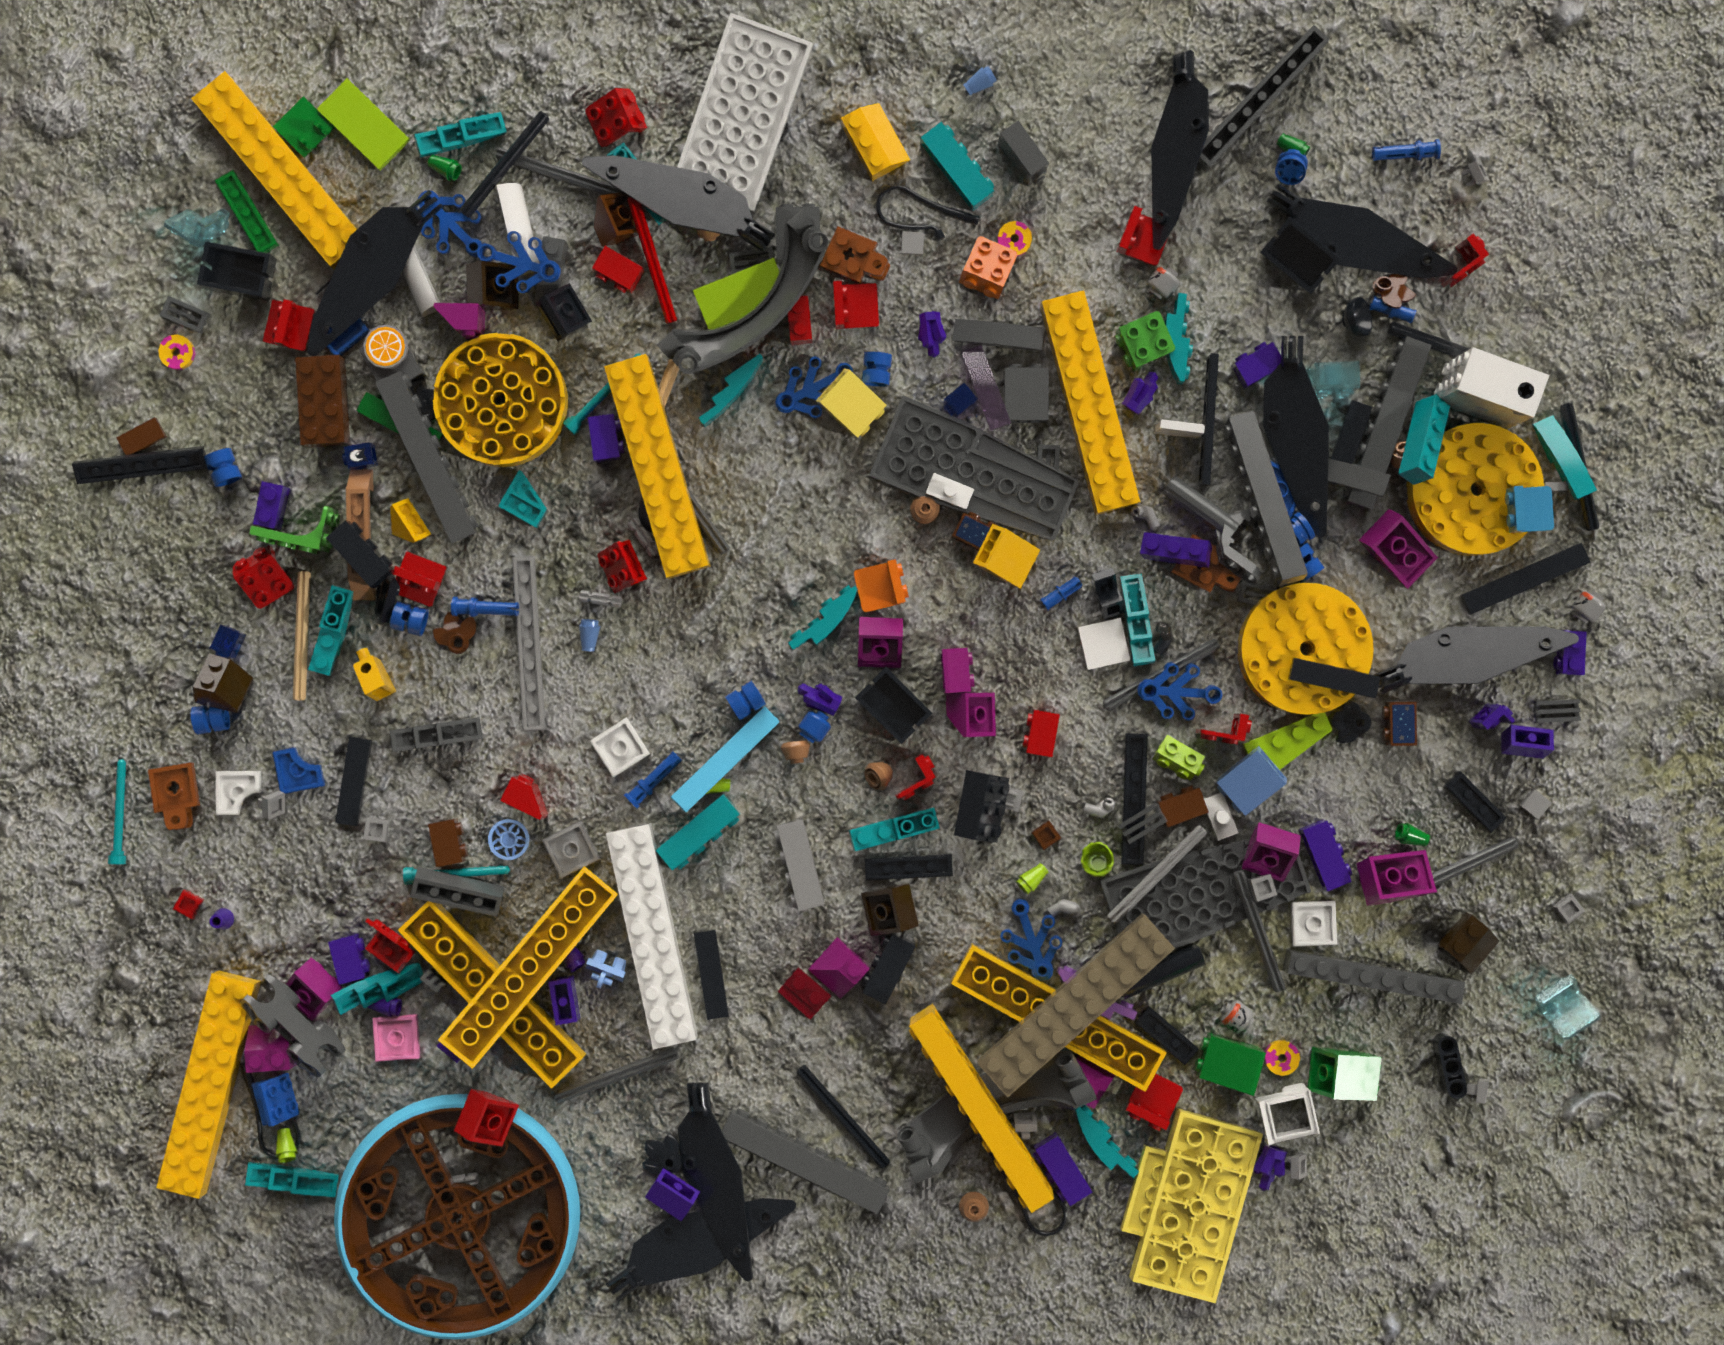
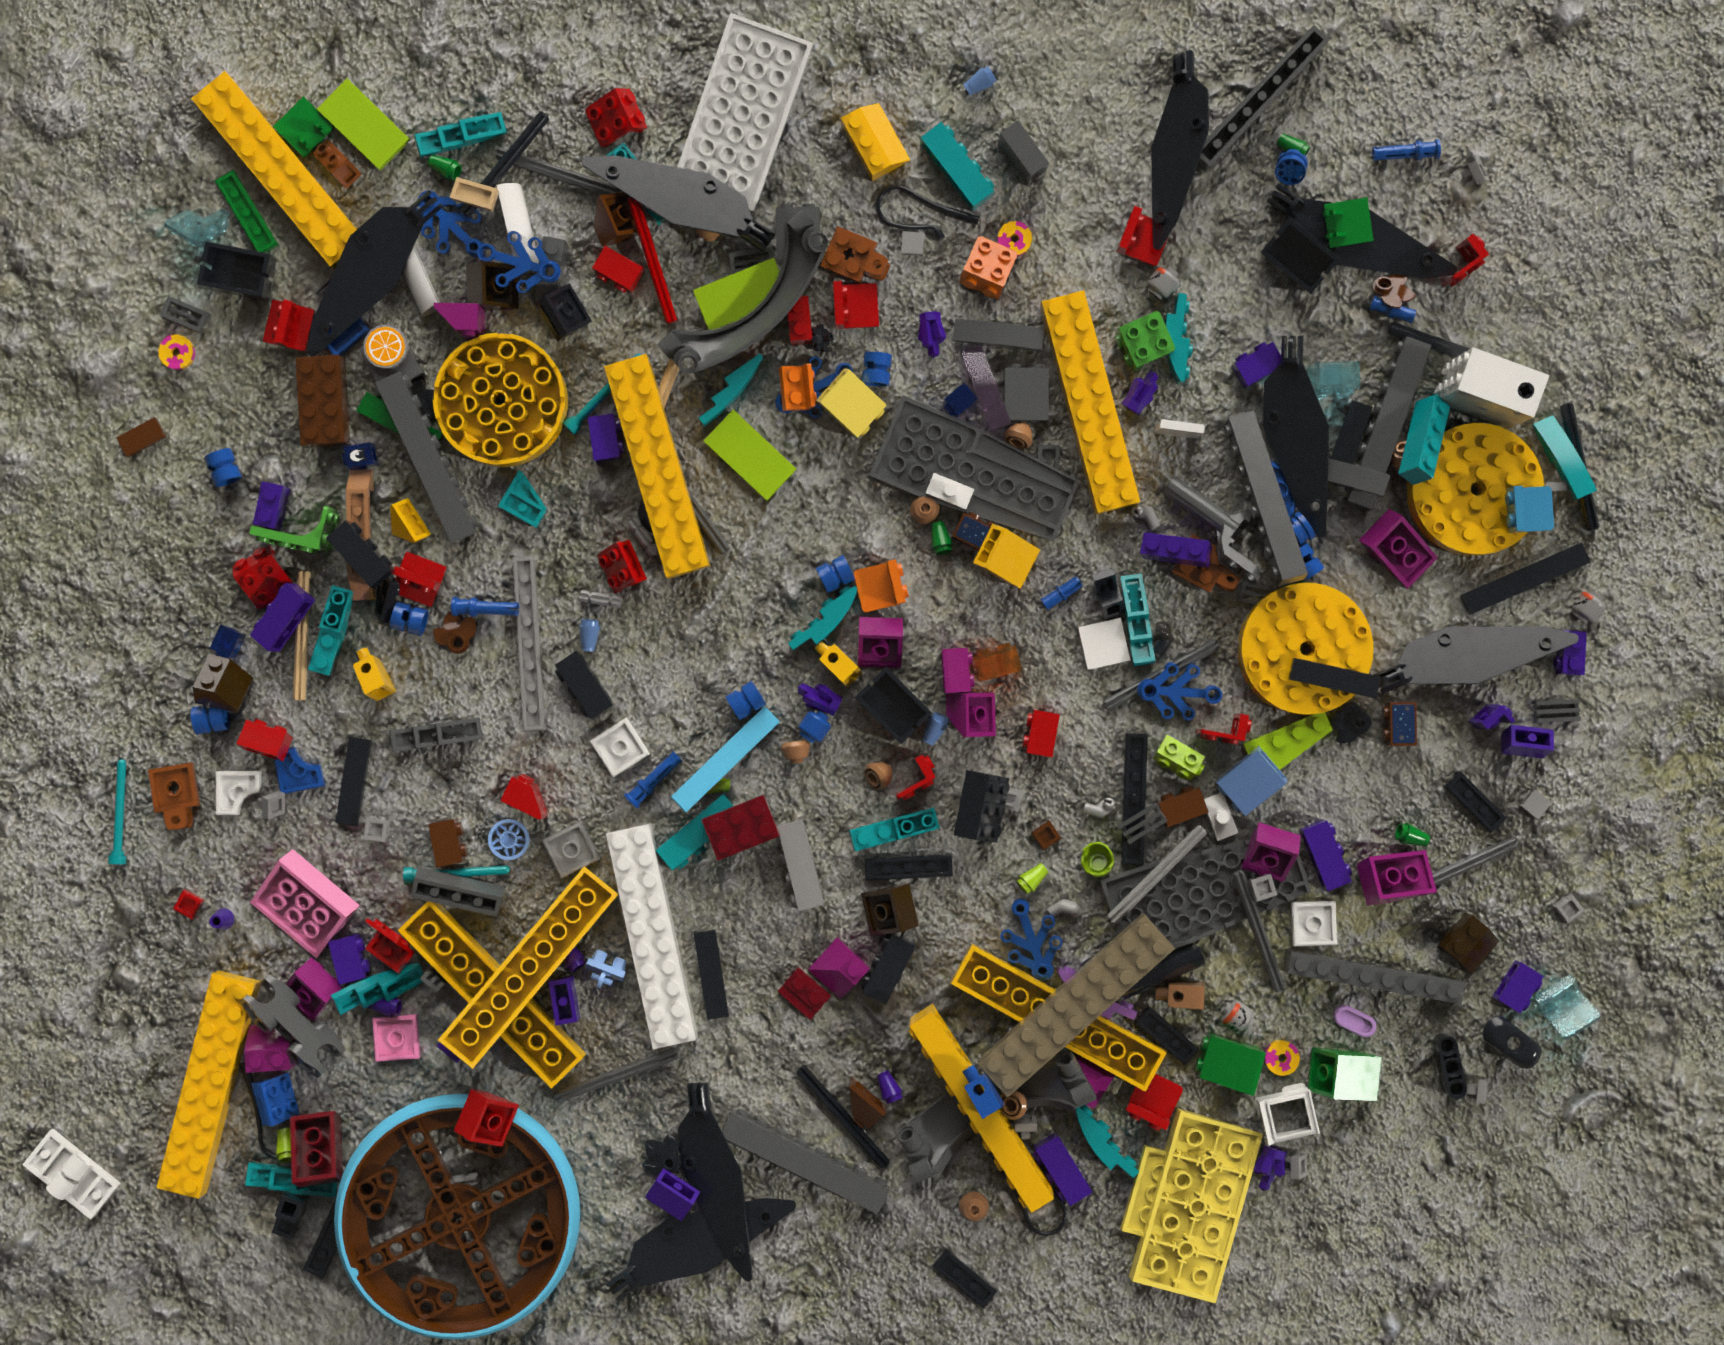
black tile [72,446,207,484] -> none
black tile [1198,353,1219,487] -> none
black piece [1342,297,1372,337] -> none
none -> white plate [22,1129,121,1220]
none -> red brick [237,719,293,762]
none -> dark purple brick [250,583,315,652]
none -> bright pink slope [250,849,360,959]
none -> black brick [271,1192,308,1240]
none -> dark red brick [290,1111,343,1188]
none -> black tile [303,1199,338,1279]
none -> dark orange bracket [312,139,362,189]
none -> tan tile [450,177,499,212]
none -> black brick [555,650,615,720]
none -> dark red brick [701,794,781,861]
none -> lime tile [704,409,797,501]
none -> orange bracket [779,363,817,411]
none -> black plant [811,324,834,352]
none -> yellow torso [815,640,863,688]
none -> blue wheel [816,555,855,593]
none -> reddish brown slope [849,1077,886,1129]
none -> dark purple cone [877,1070,903,1104]
none -> medium blue cone [922,711,950,746]
none -> green cone [931,521,953,555]
none -> black tile [932,1248,997,1308]
none -> blue torso [962,1065,1005,1119]
none -> clear orange brick [973,642,1023,682]
none -> medium nougat cone [999,1091,1027,1120]
none -> medium nougat cone [1004,421,1032,450]
none -> medium nougat torso [1155,981,1205,1010]
none -> green plate [1322,197,1373,248]
none -> lavender tile [1333,1005,1376,1037]
none -> black piece [1482,1016,1542,1069]
none -> dark purple brick [1492,960,1544,1014]

